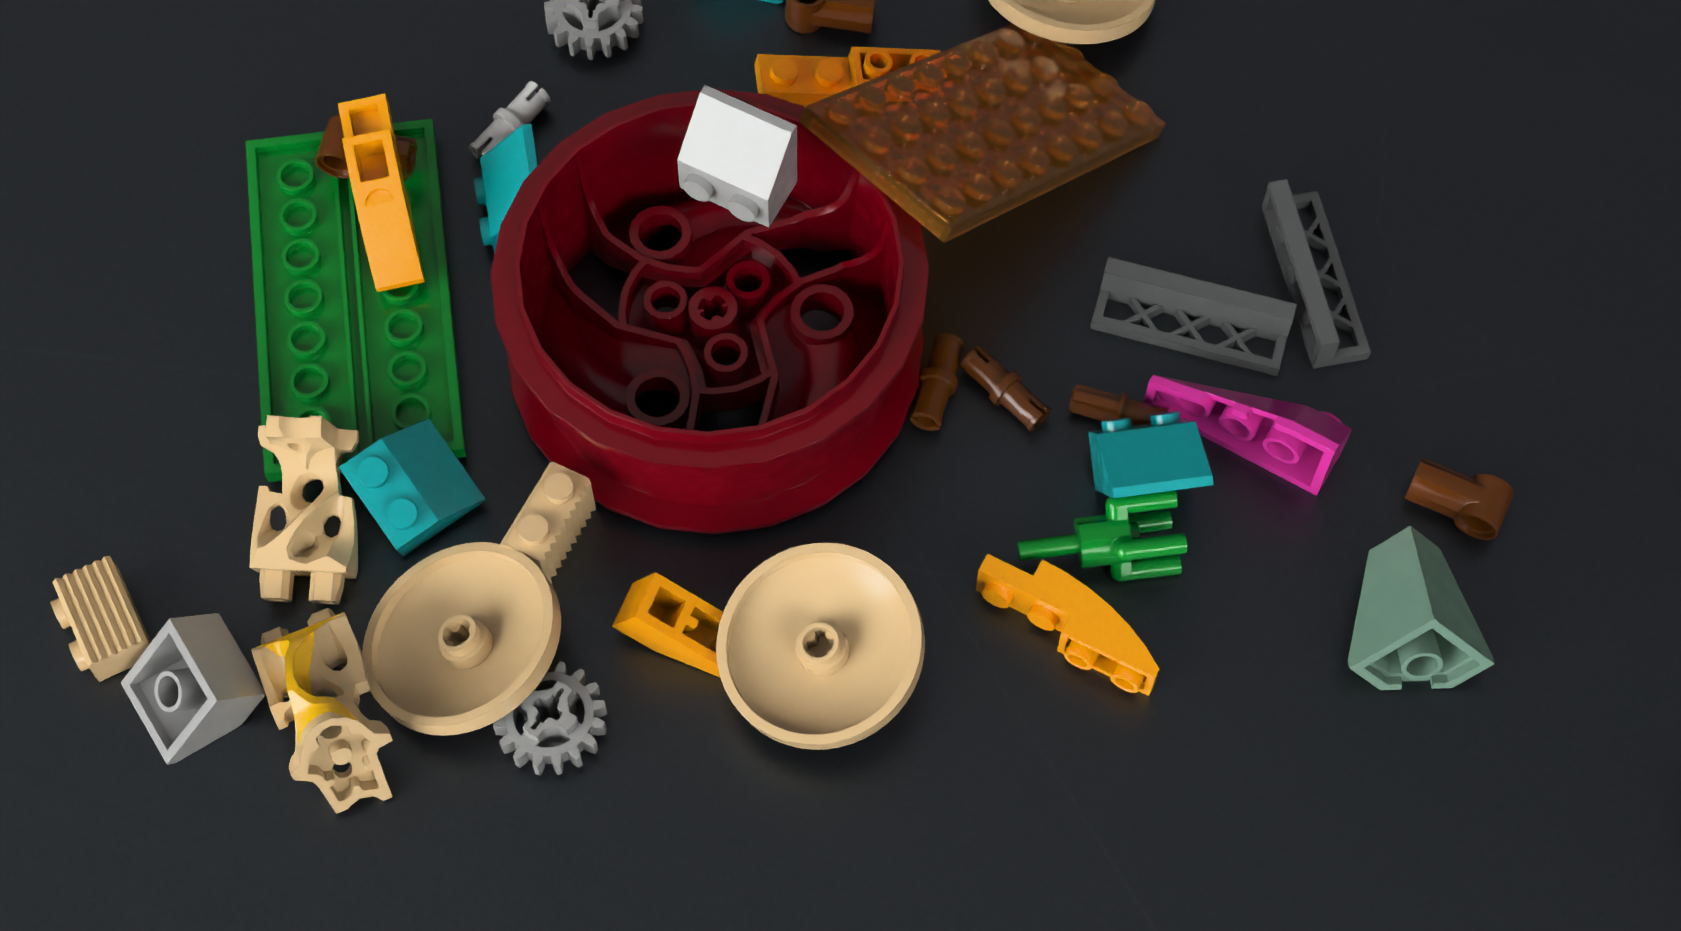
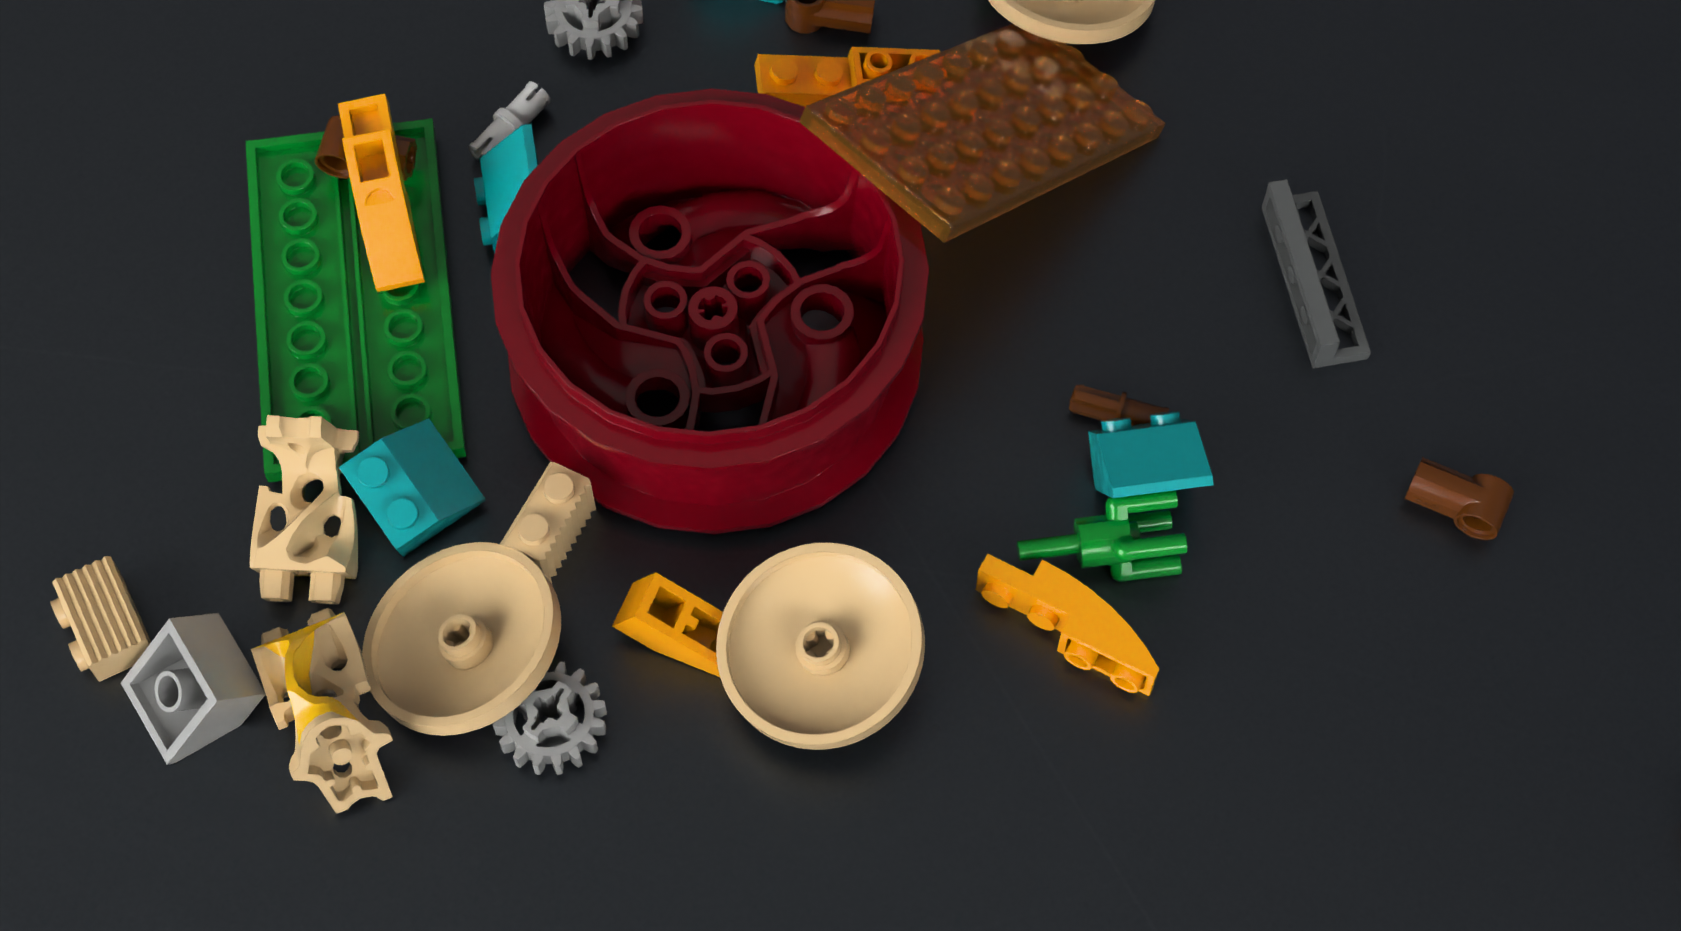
slope [677,85,797,228] -> none
reddish brown pin [911,333,965,431] -> none
reddish brown pin [960,344,1052,432] -> none
dark grey fence [1090,257,1297,376] -> none
dark pink wedge [1144,375,1352,496] -> none
sand green slope [1348,526,1495,690] -> none

